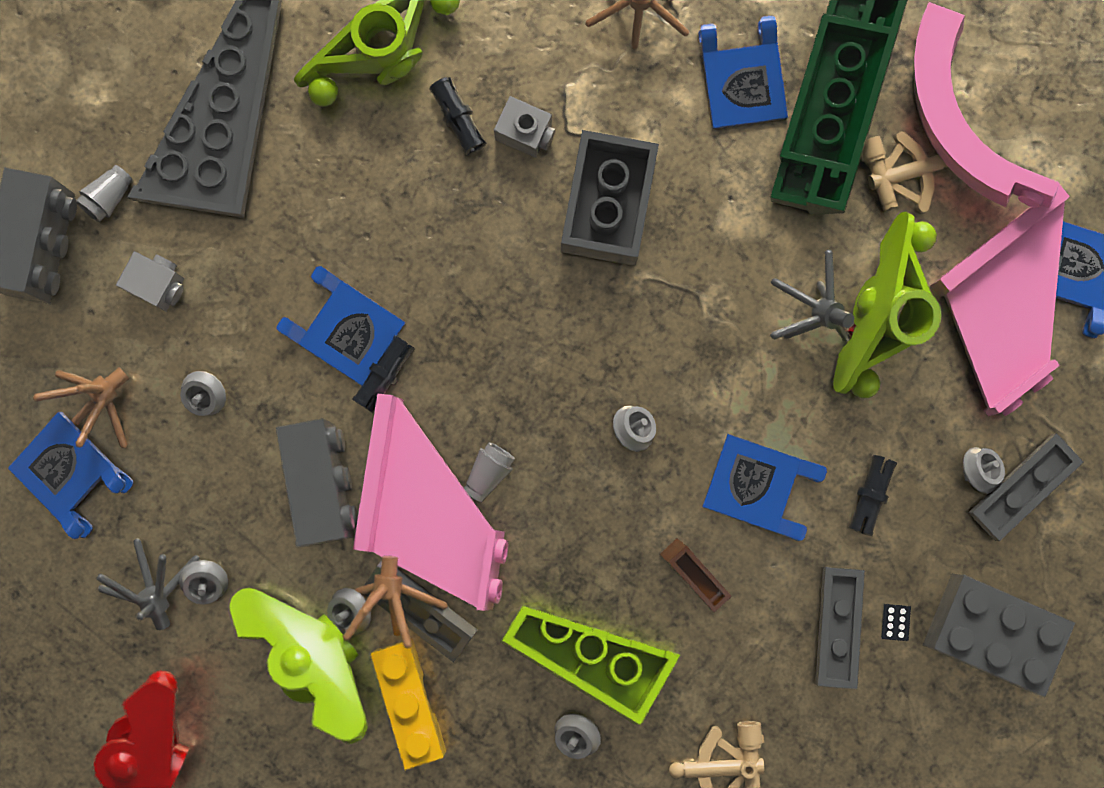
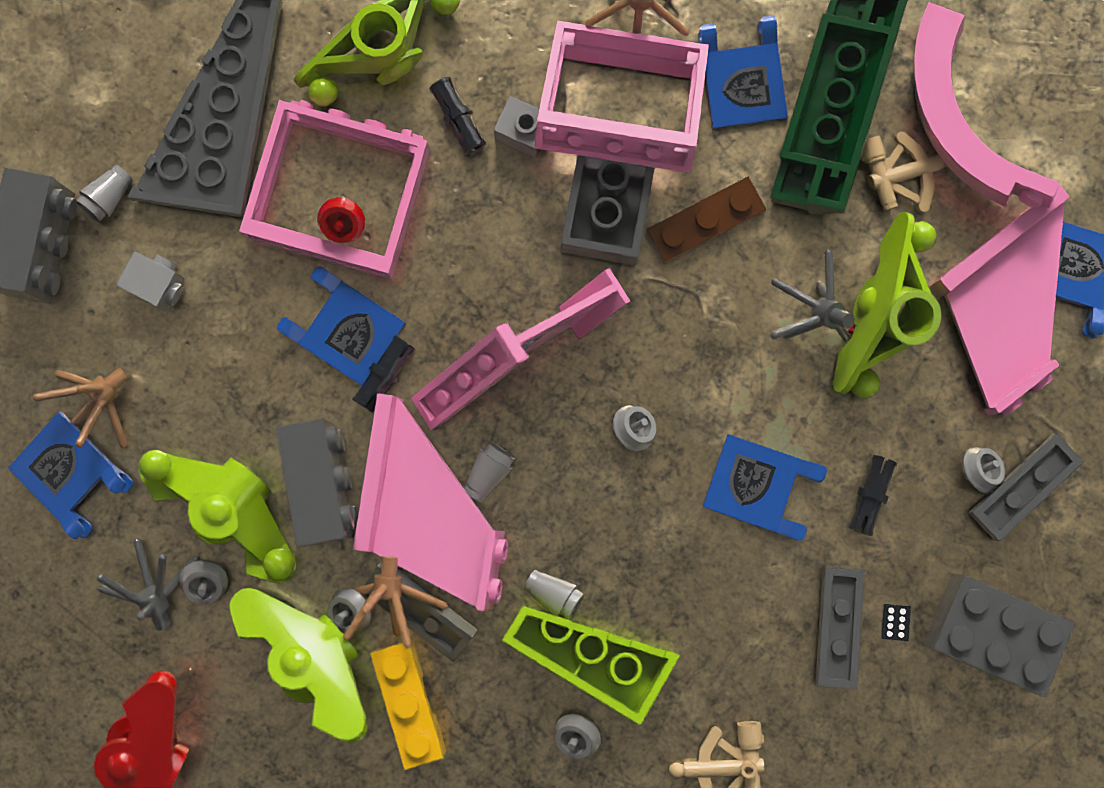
light grey hat [180,371,226,416] -> none
reddish brown piece [659,538,732,613] -> none
none -> lime piece [138,450,296,584]
none -> bright pink window [239,100,430,280]
none -> red hat [317,197,365,243]
none -> bright pink piece [411,268,630,430]
none -> light grey cone [523,570,584,620]
none -> bright pink window [535,21,709,173]
none -> reddish brown plate [646,176,767,264]

